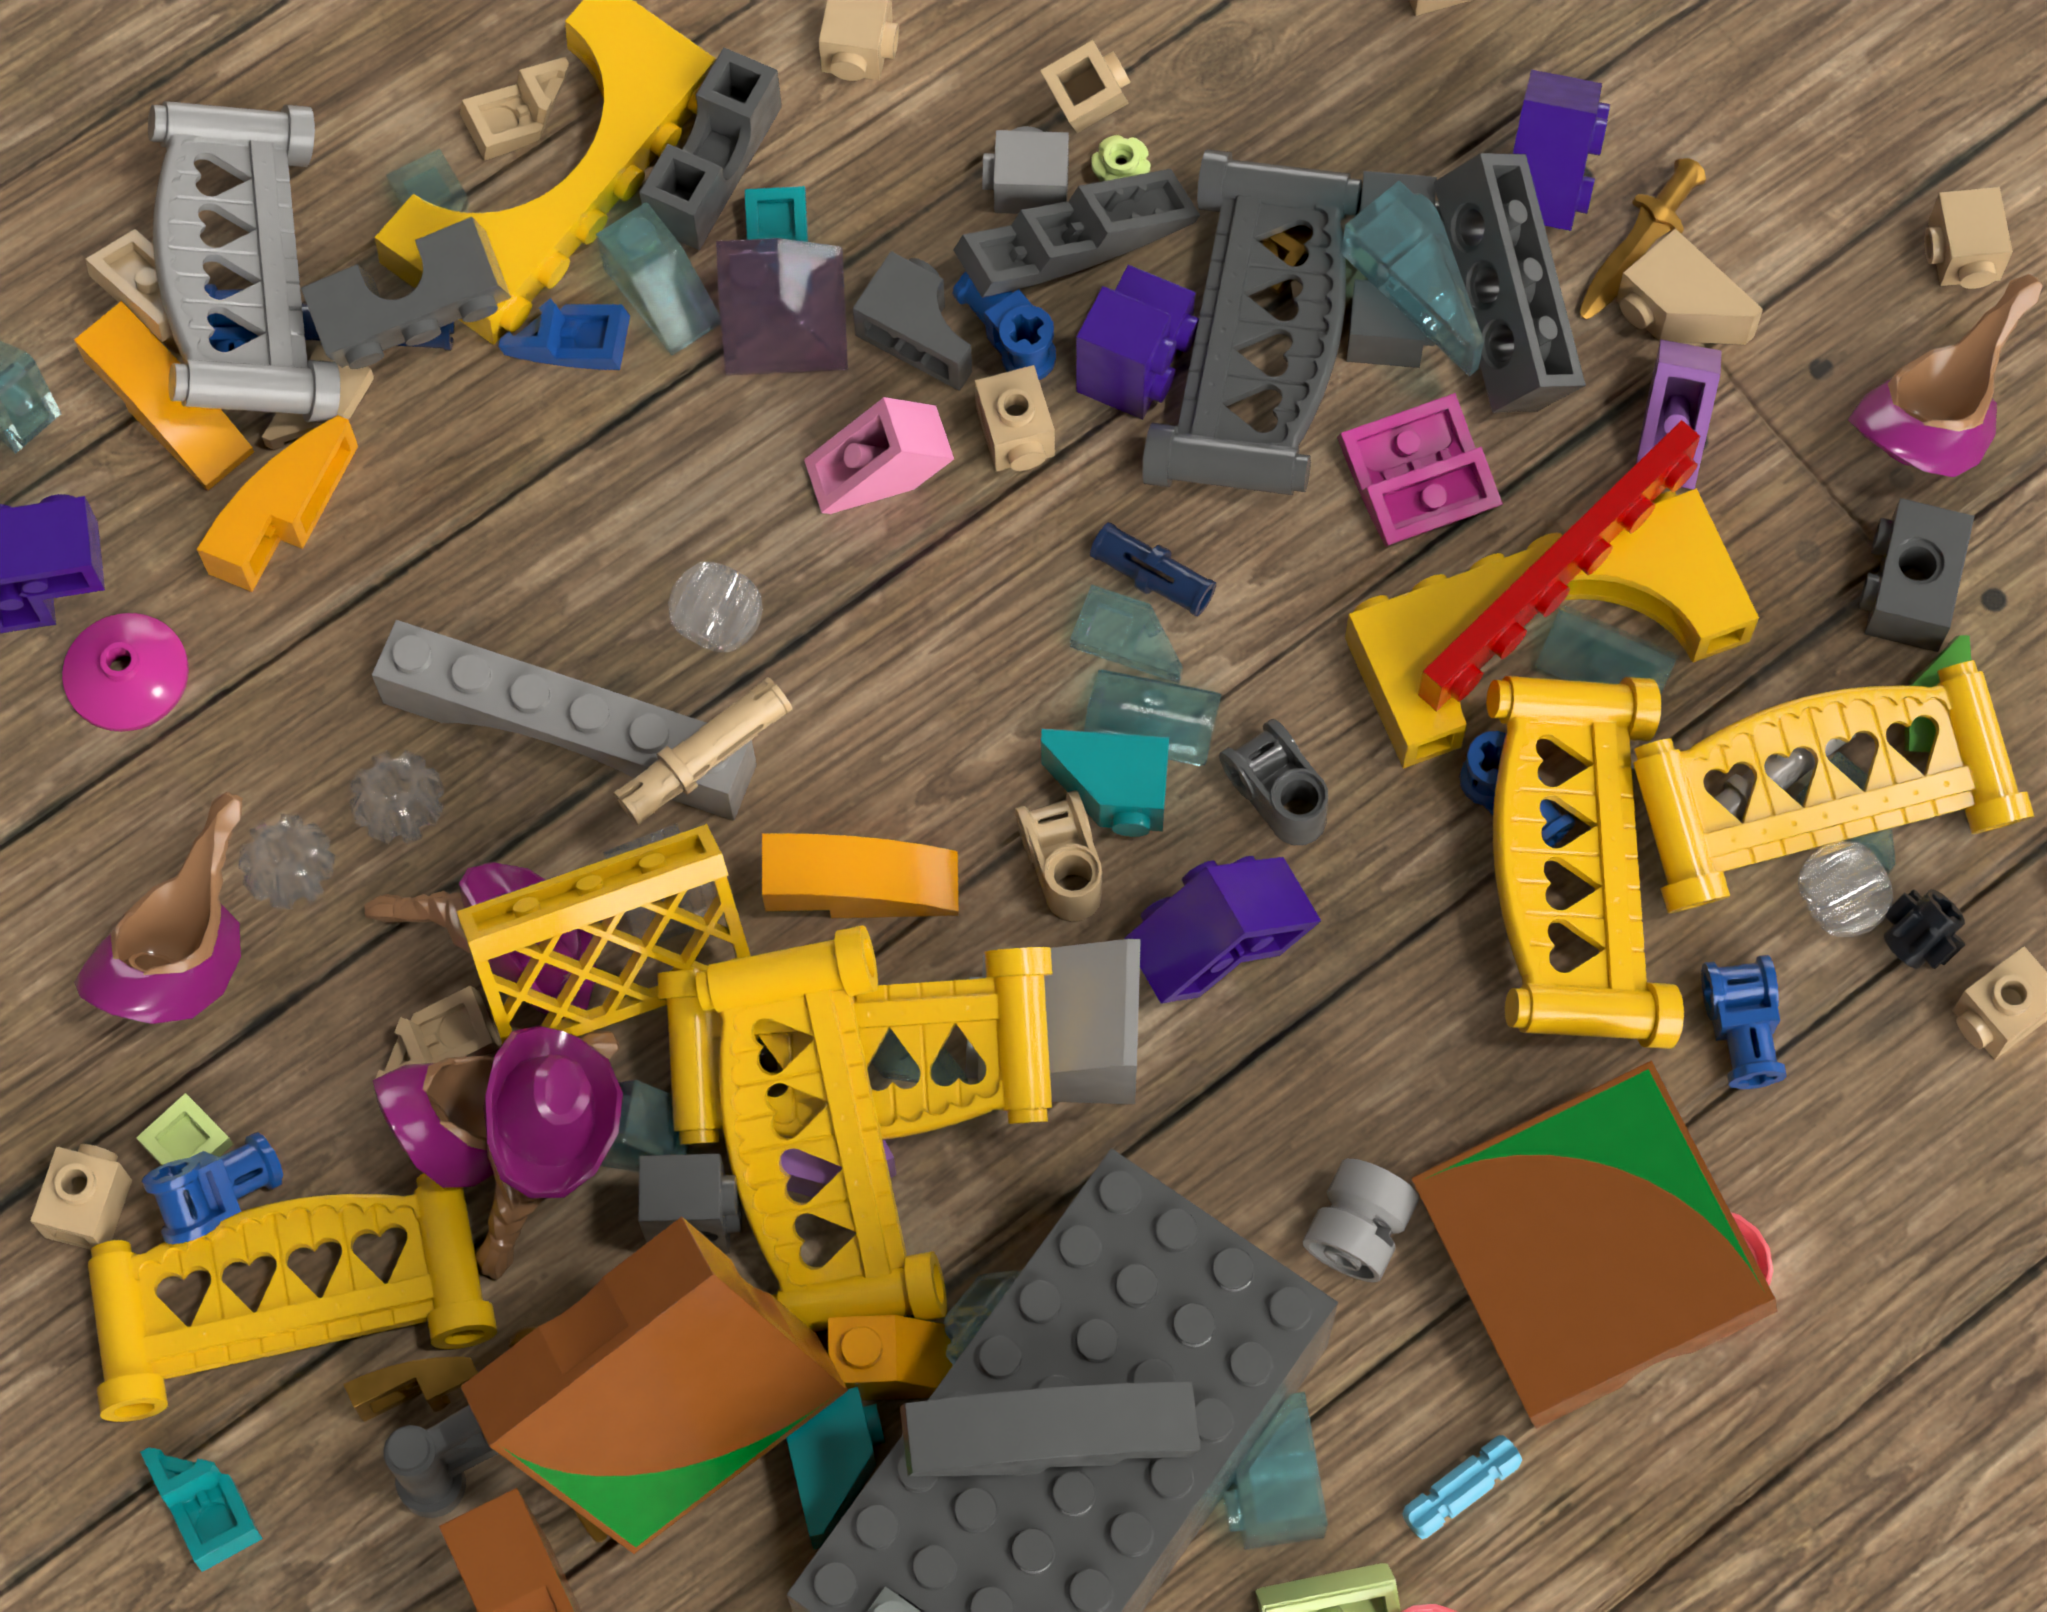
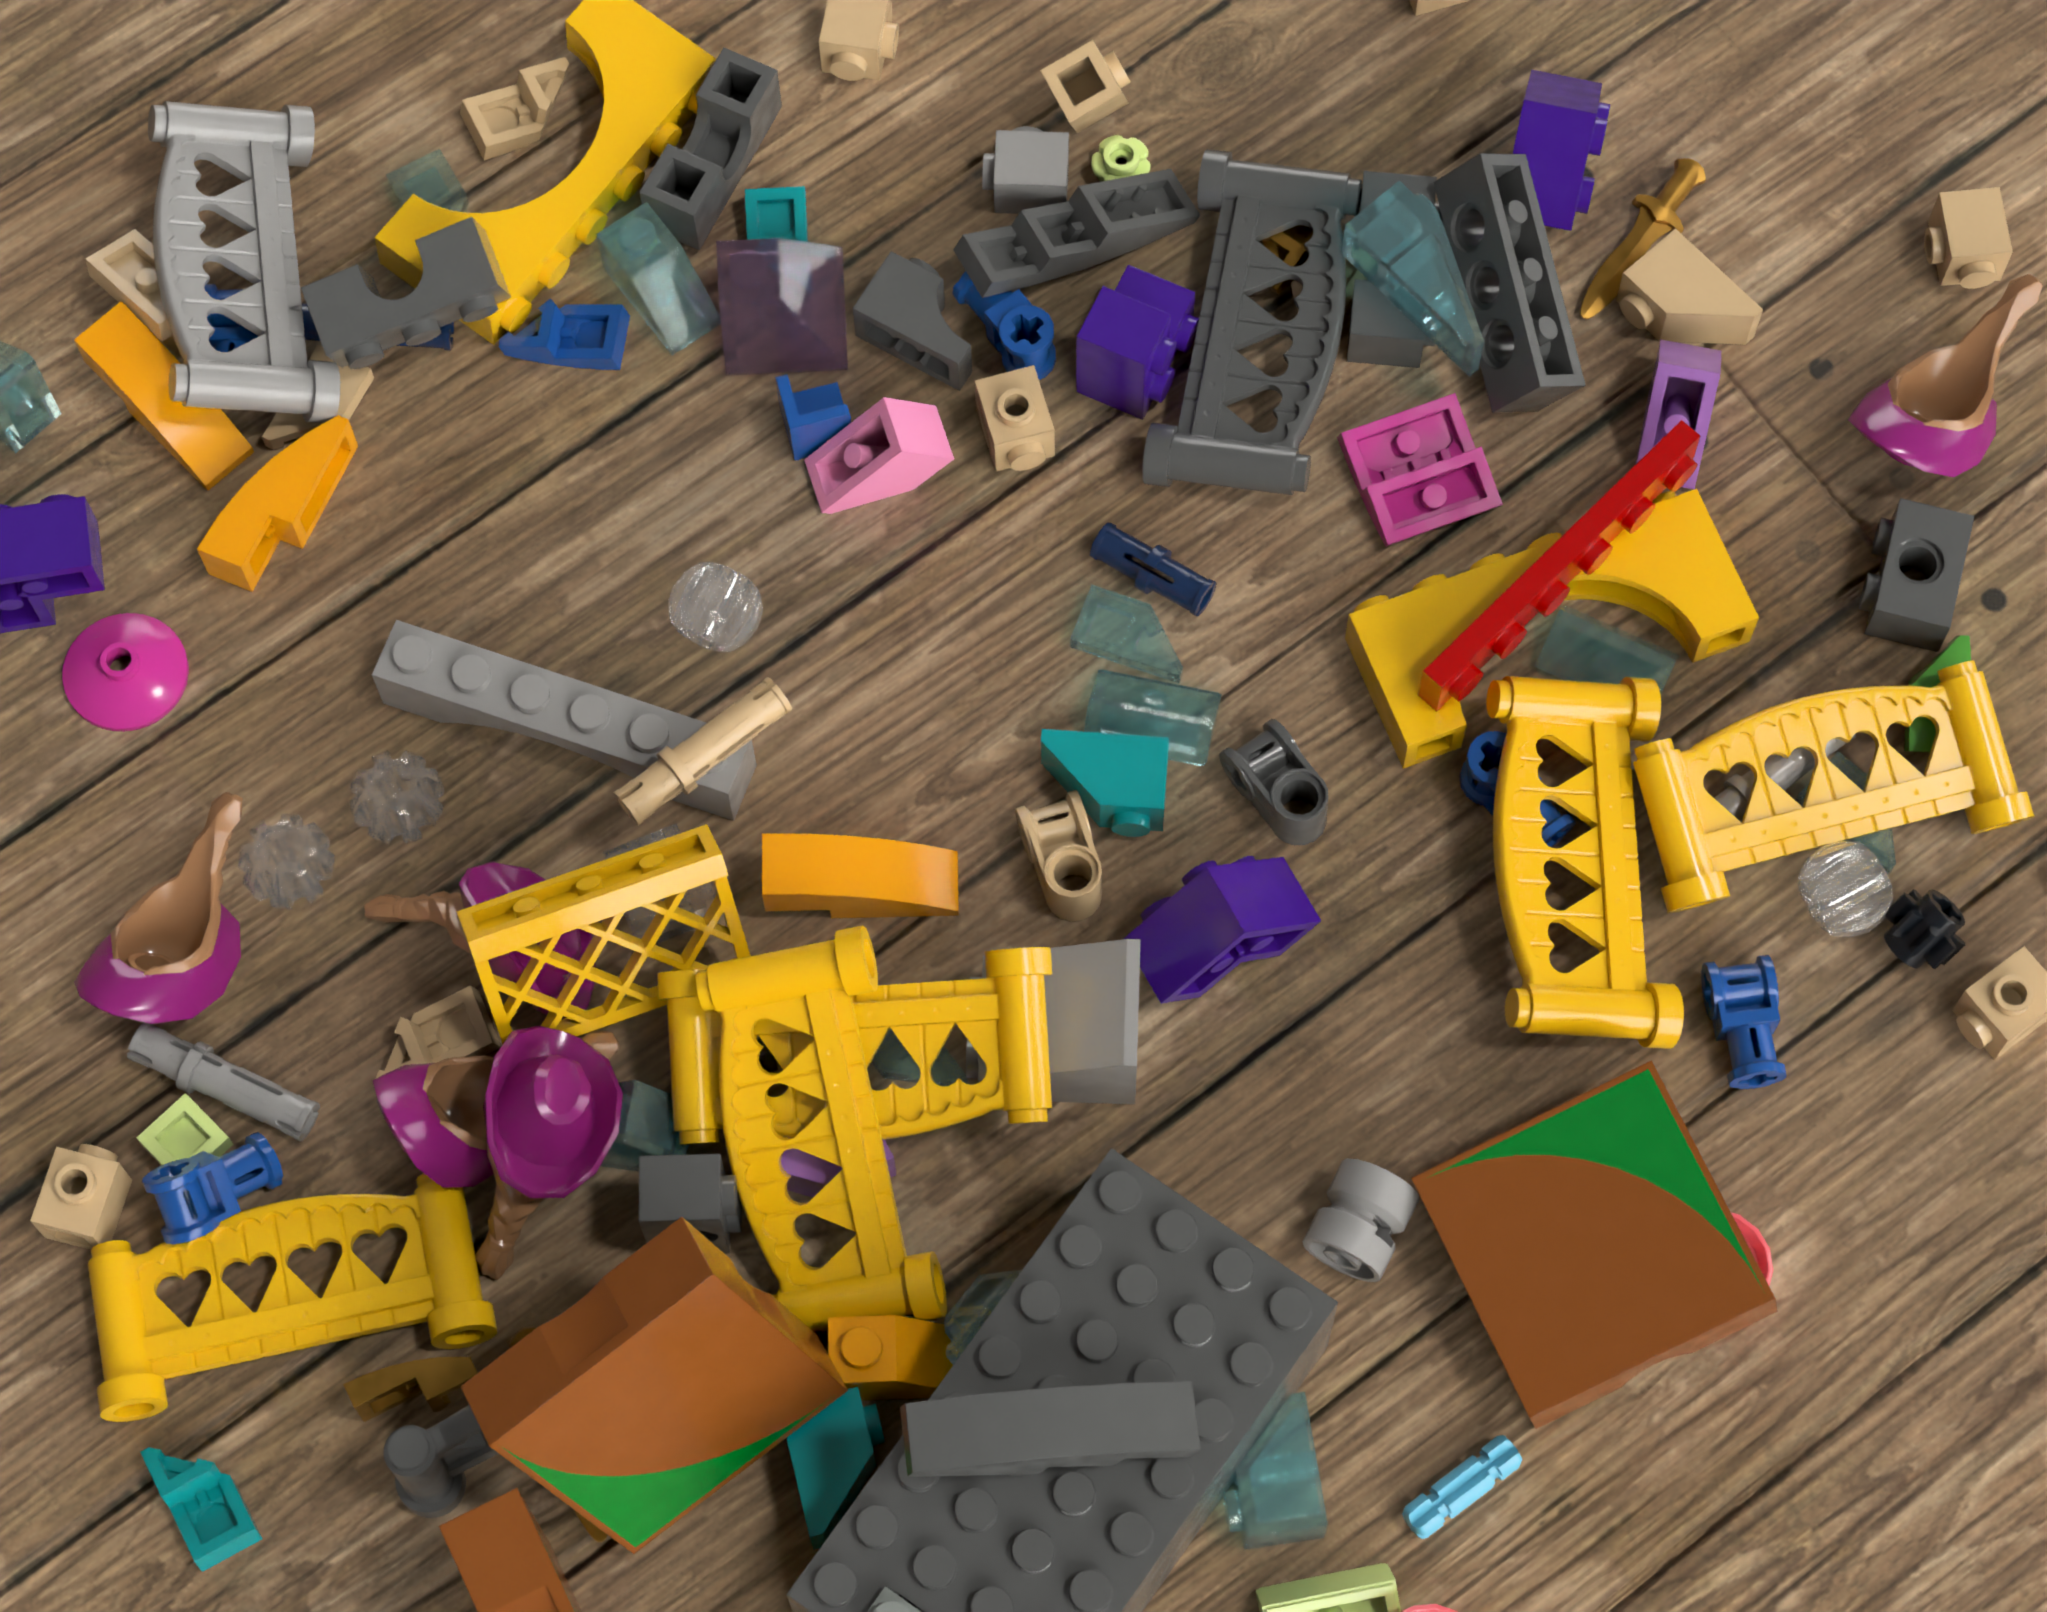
none -> light grey pin [127,1022,320,1142]
none -> blue panel [775,374,851,461]

